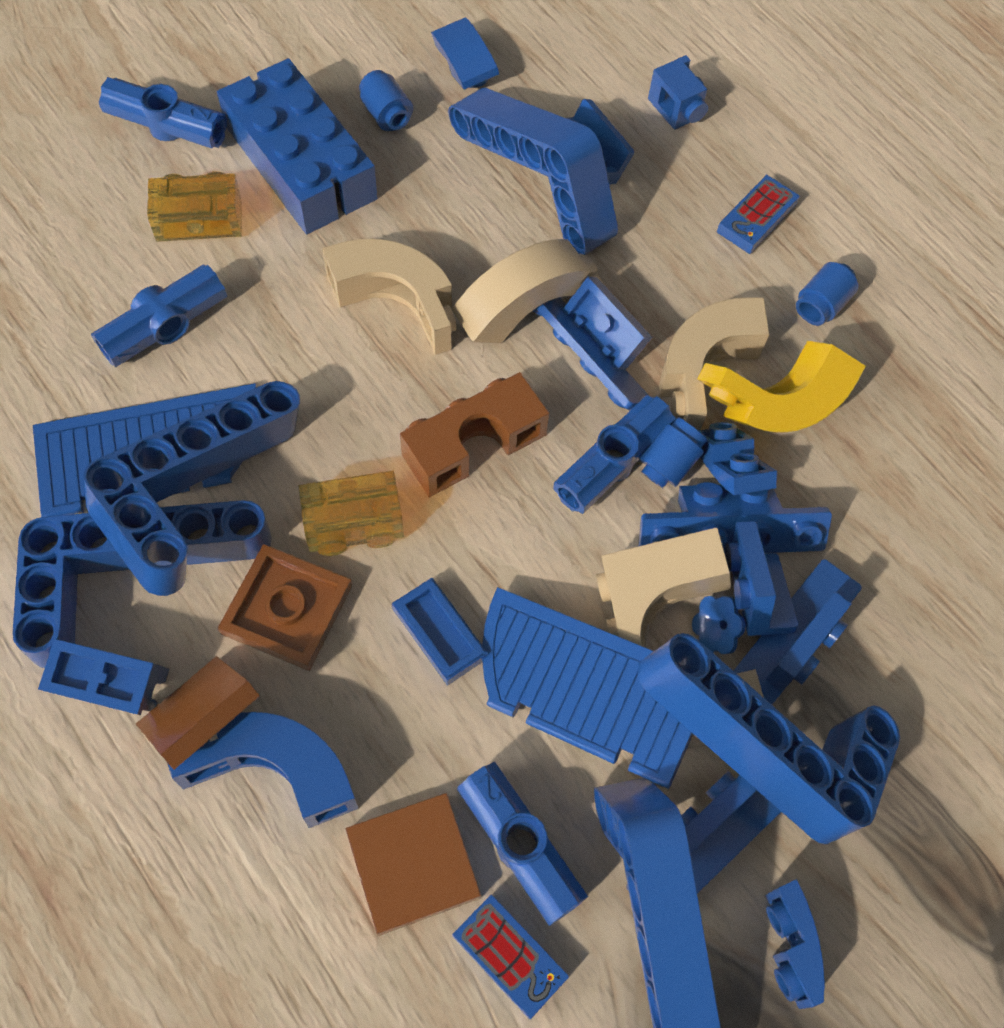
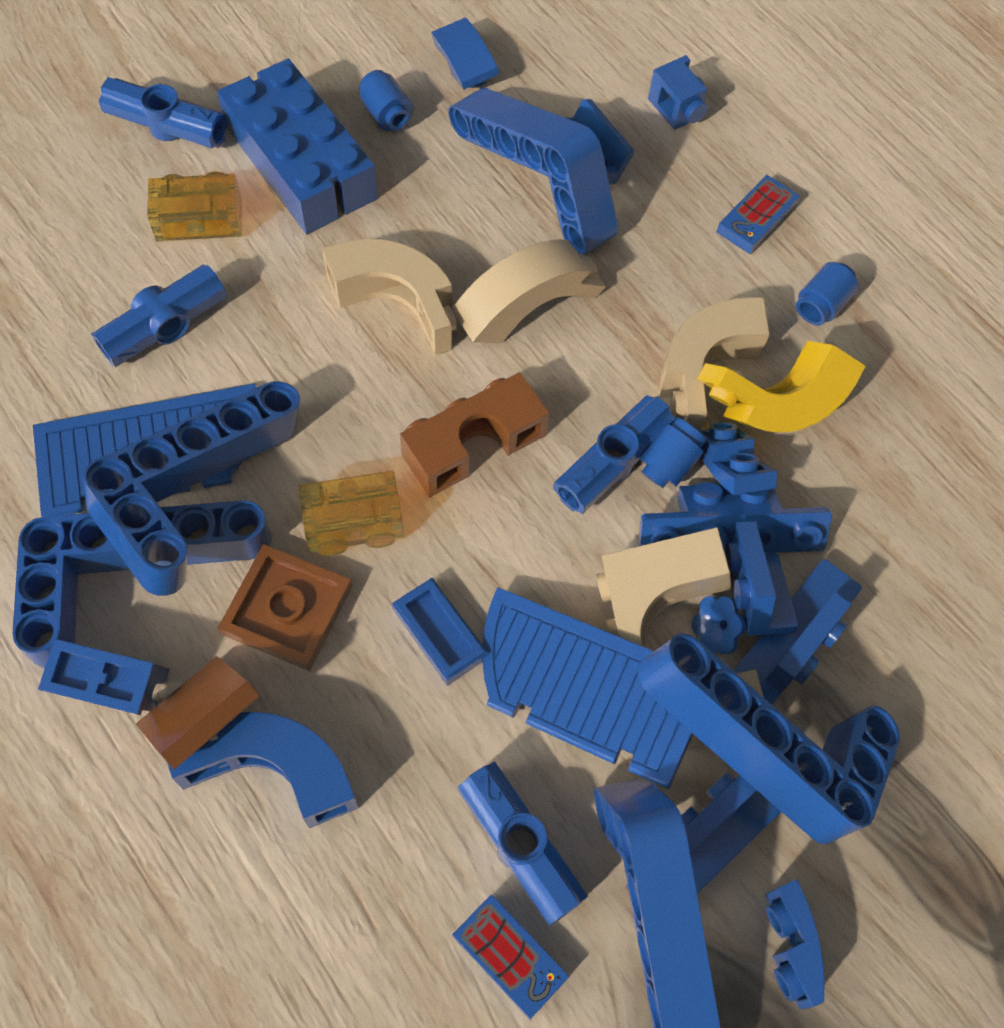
dark orange tile [345,793,481,936] -> none
blue bracket [533,276,653,410] -> none

